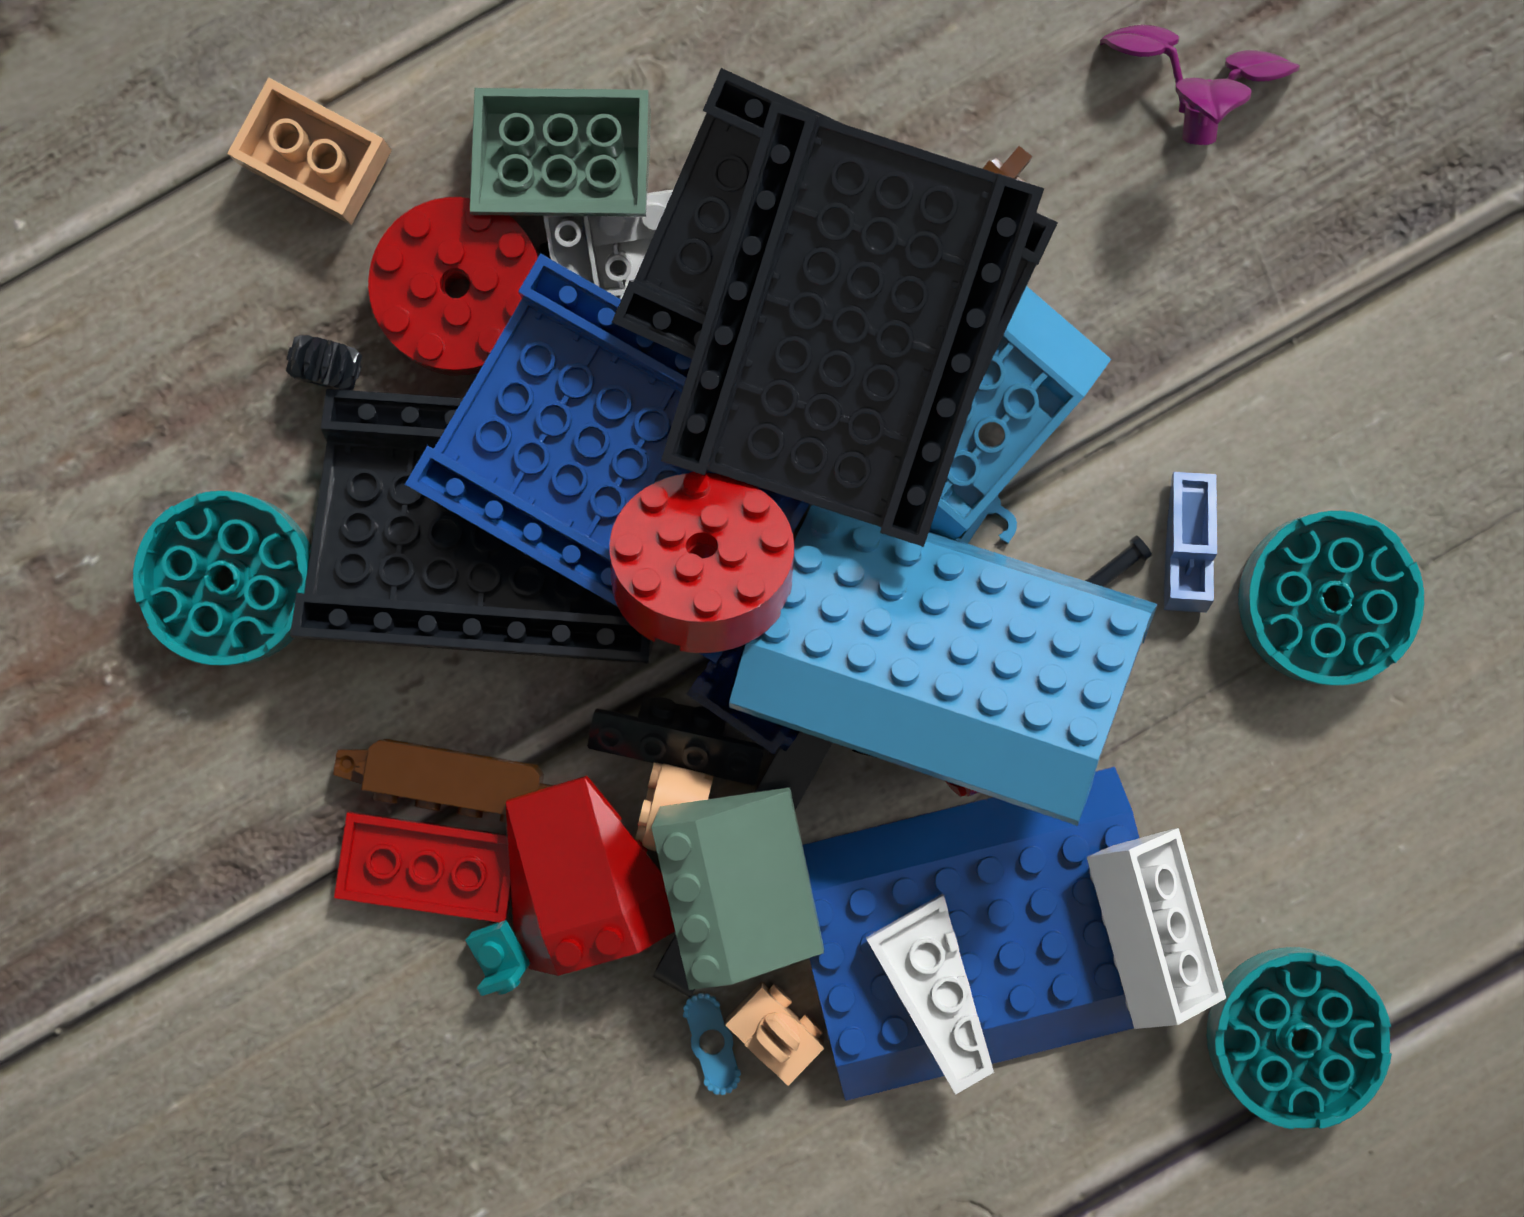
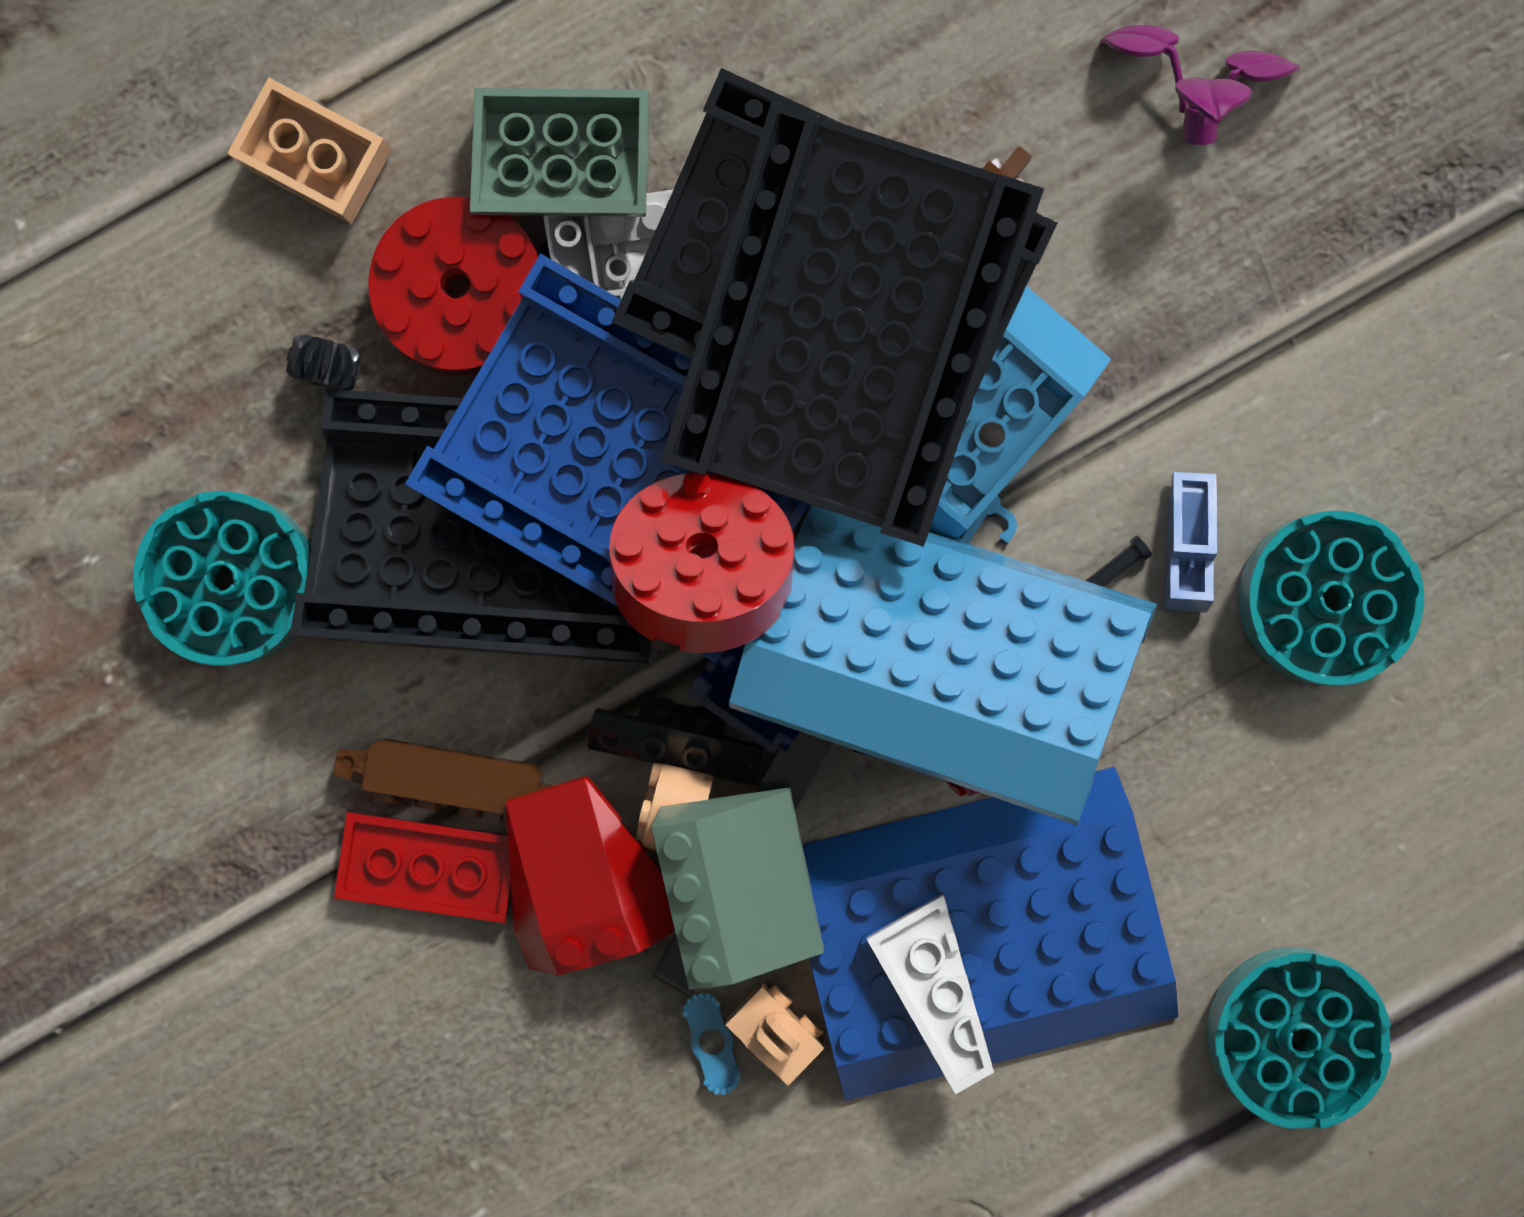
teal bracket [465,920,531,996] -> none
white slope [1087,828,1226,1029] -> none

